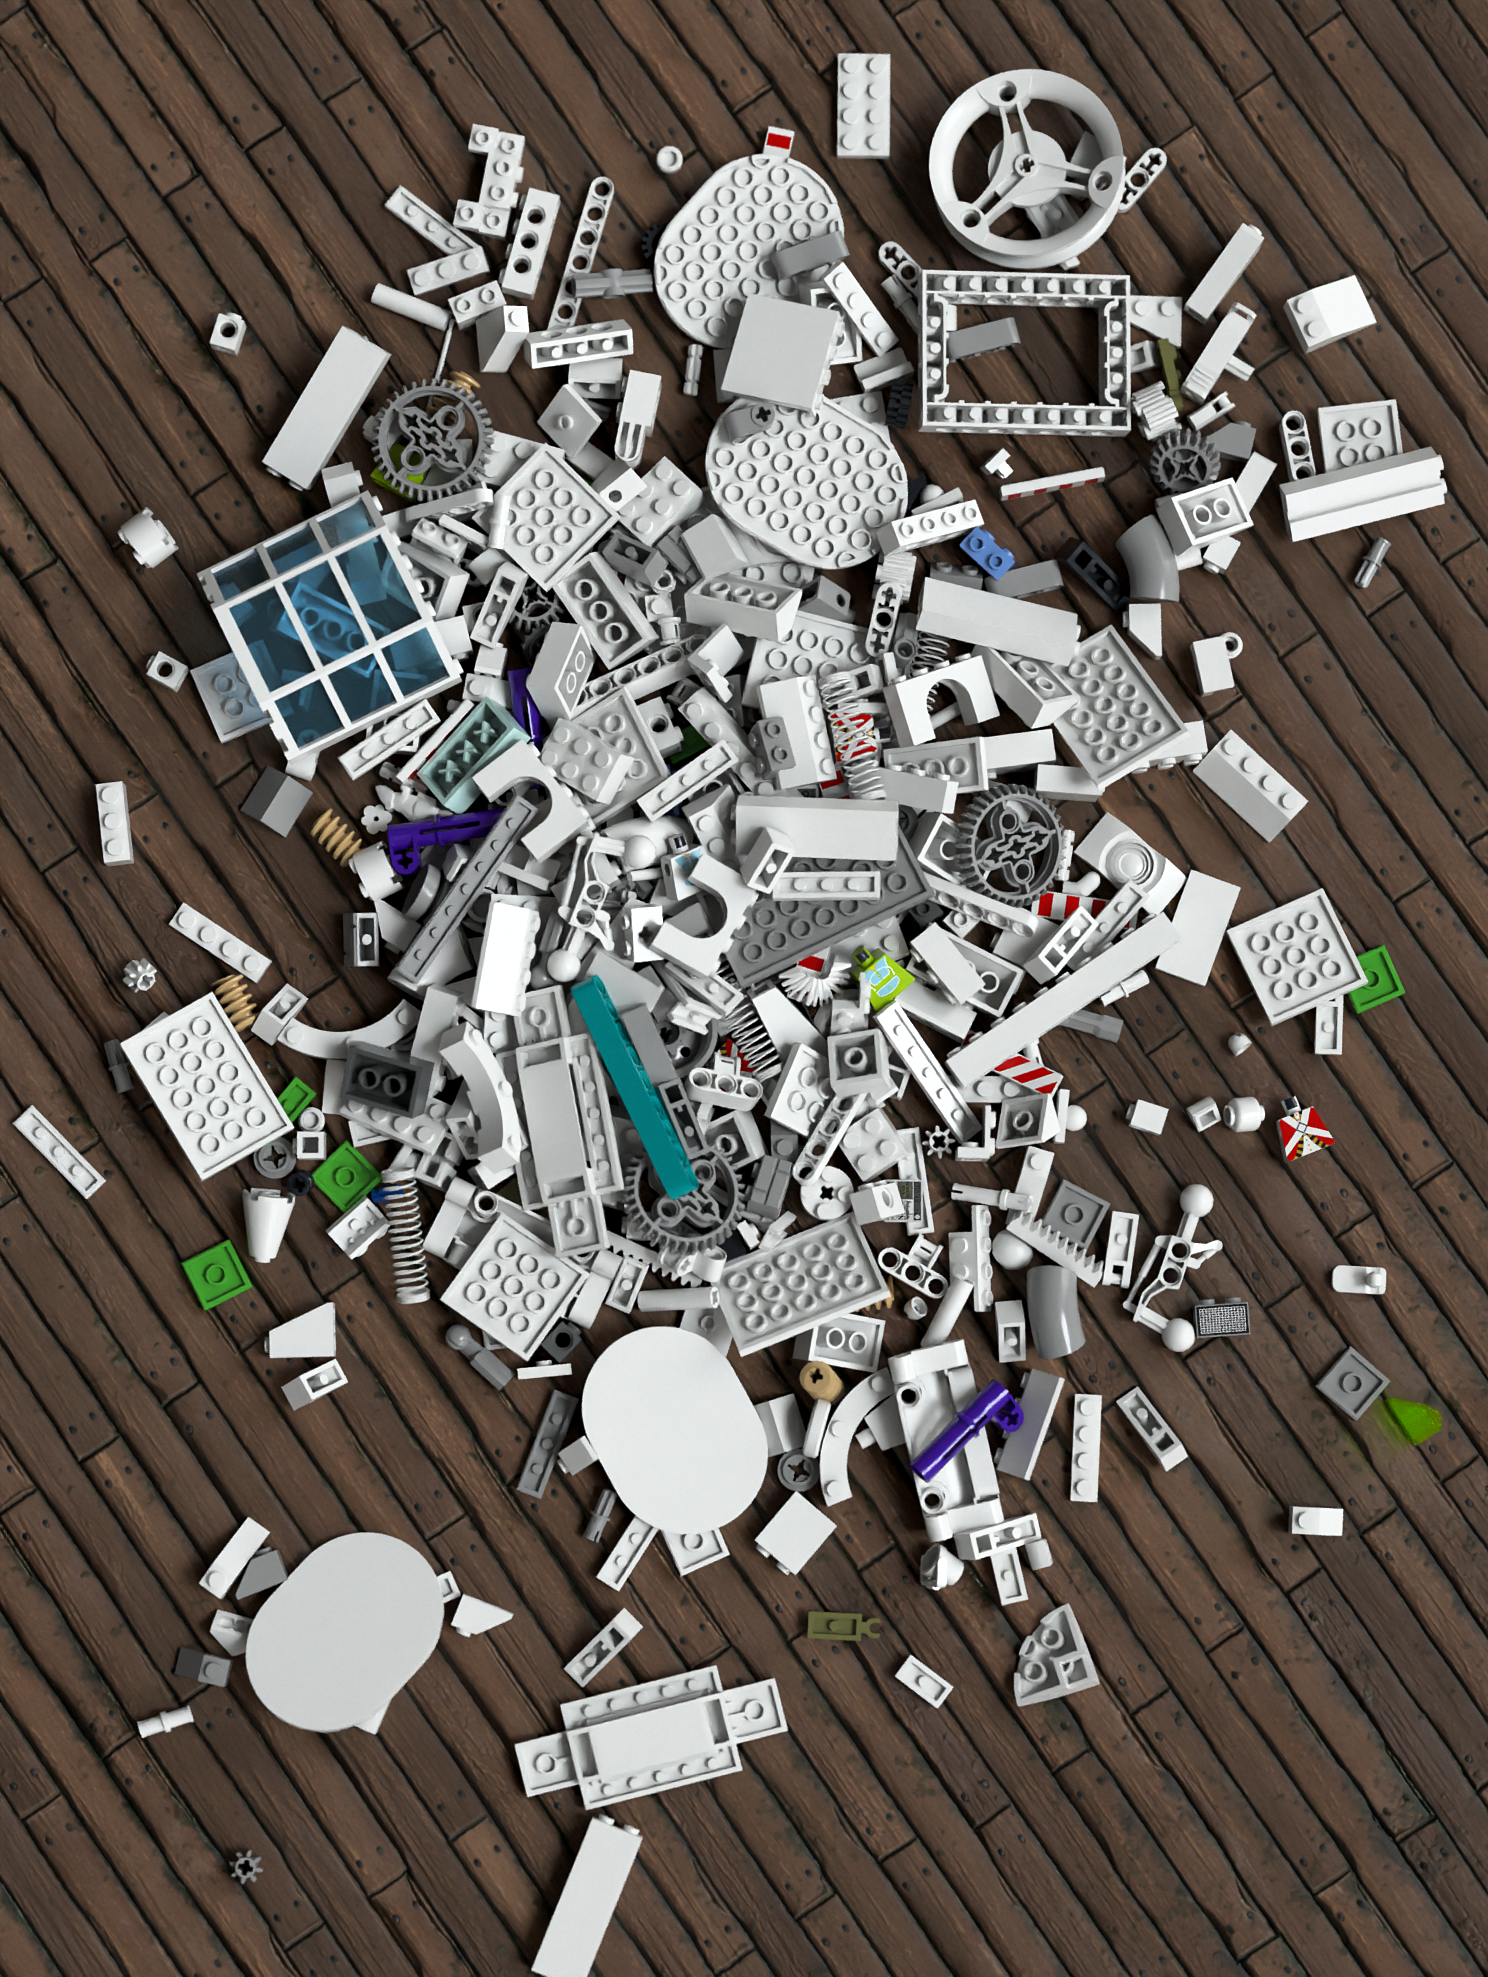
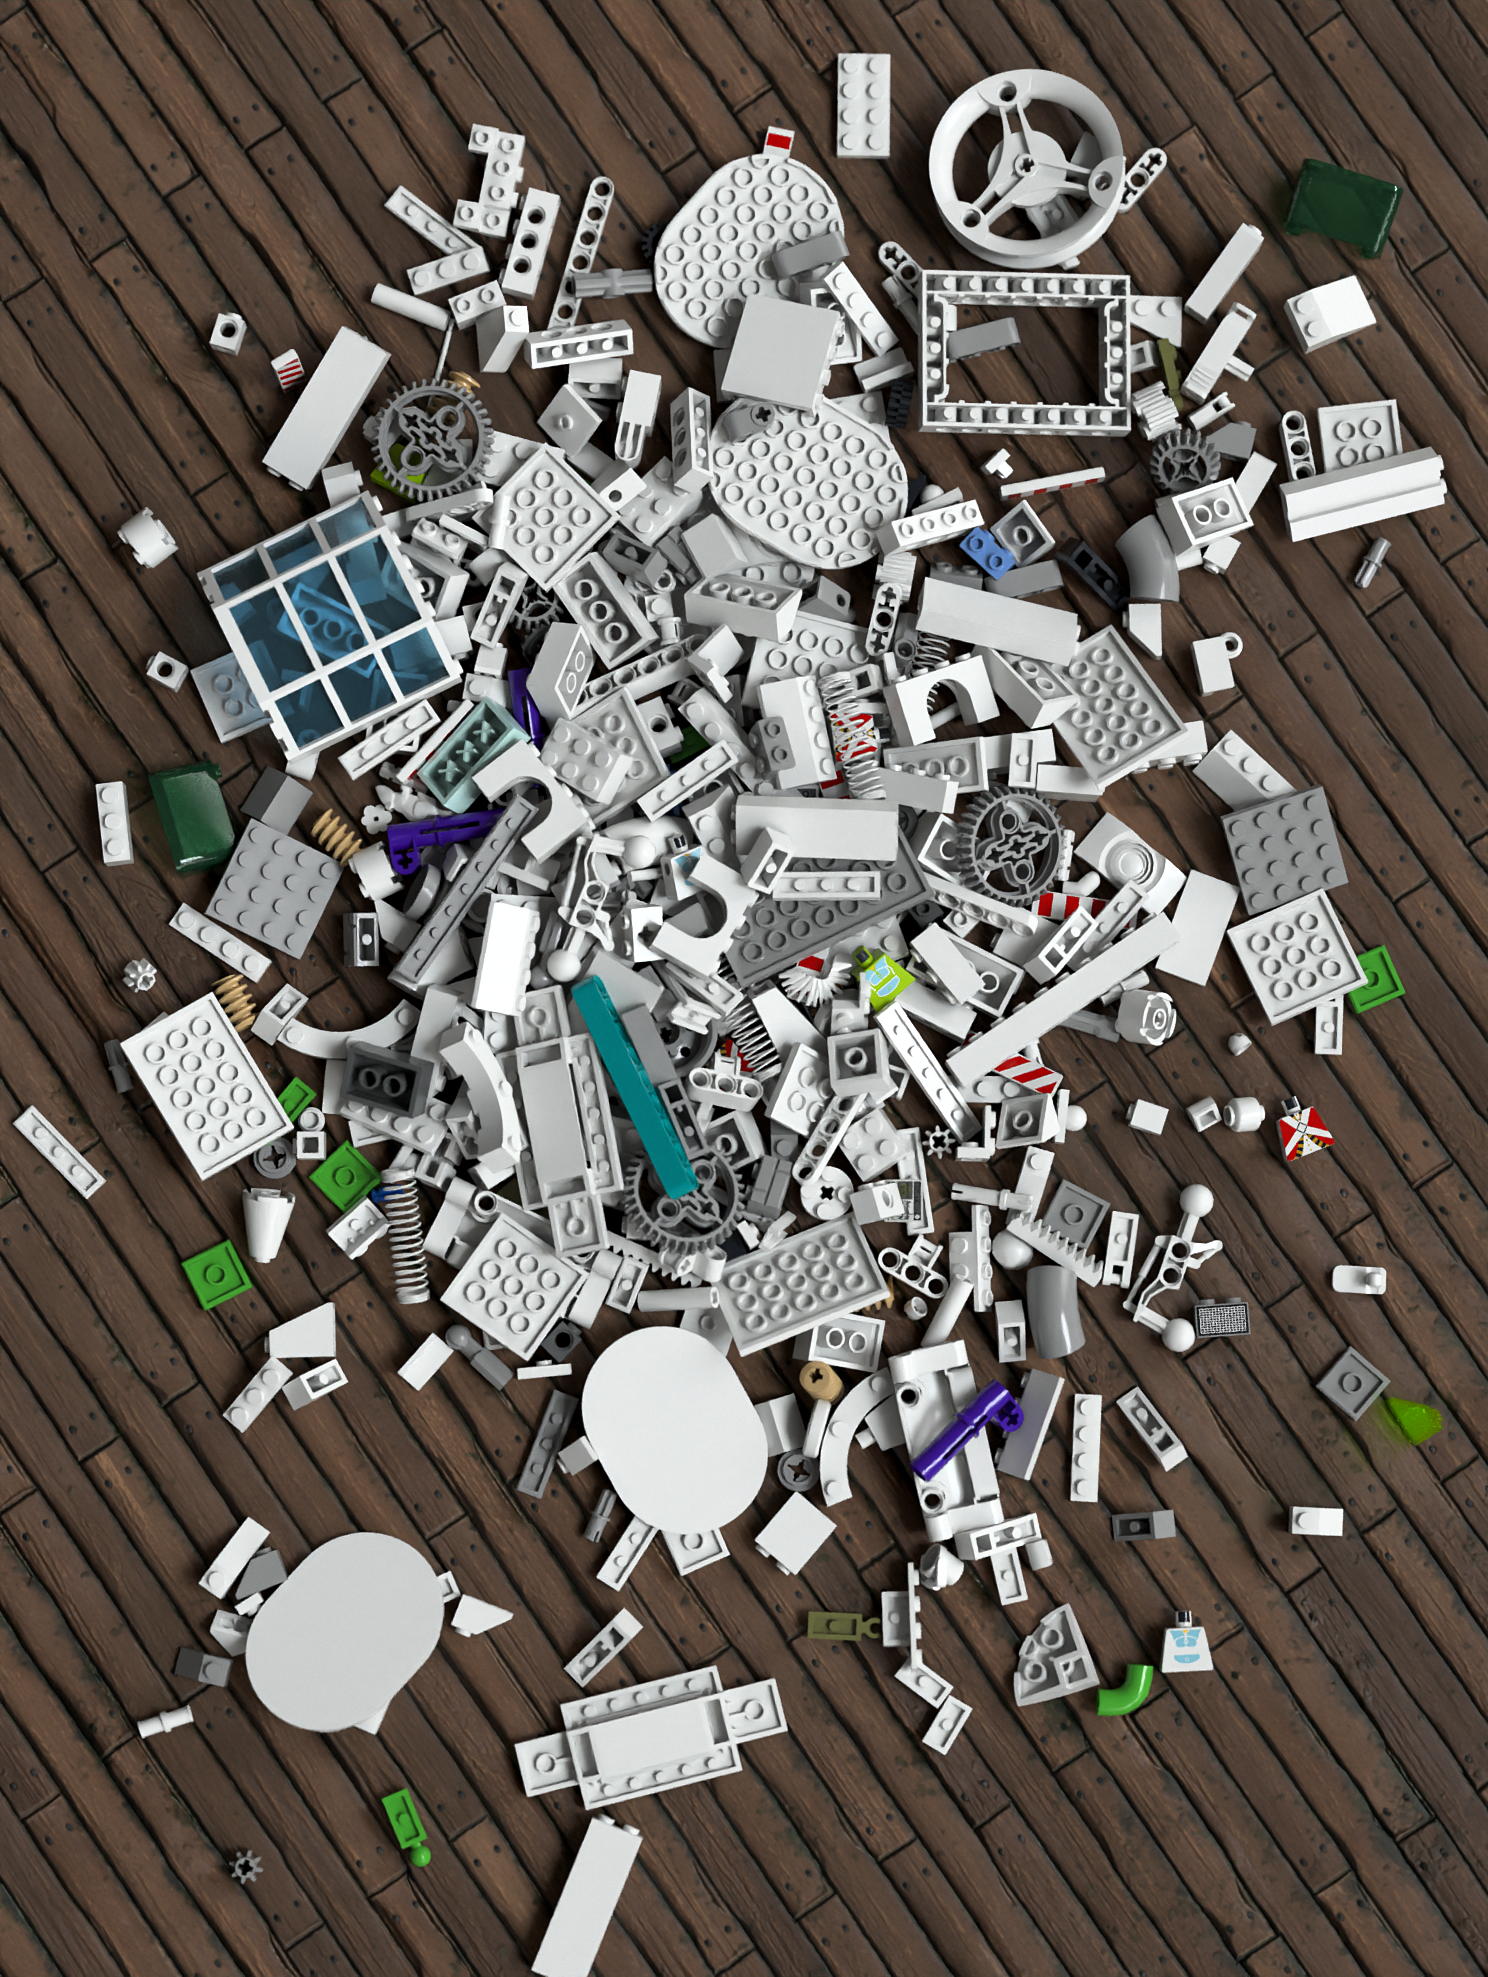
black bush [287,1169,315,1196] -> none
white tile [656,146,683,174] -> none
white axle [684,344,703,396] -> none
none -> clear green windscreen [148,759,241,879]
none -> light grey plate [204,818,344,960]
none -> white plate [223,1356,293,1433]
none -> white plate [235,1591,265,1617]
none -> white tile [271,349,307,393]
none -> bright green plate [382,1788,431,1867]
none -> white panel [398,1333,454,1391]
none -> white brick [670,387,714,494]
none -> white bracket [881,1562,922,1673]
none -> white plate [922,1695,972,1755]
none -> white slope [990,500,1055,568]
none -> white plate [1008,733,1039,789]
none -> bright green cylinder [1095,1663,1153,1717]
none -> light grey slope [1112,1510,1176,1542]
none -> white brick [1115,989,1176,1045]
none -> white torso [1160,1611,1213,1673]
none -> light grey plate [1220,784,1349,916]
none -> clear green windscreen [1281,158,1404,260]

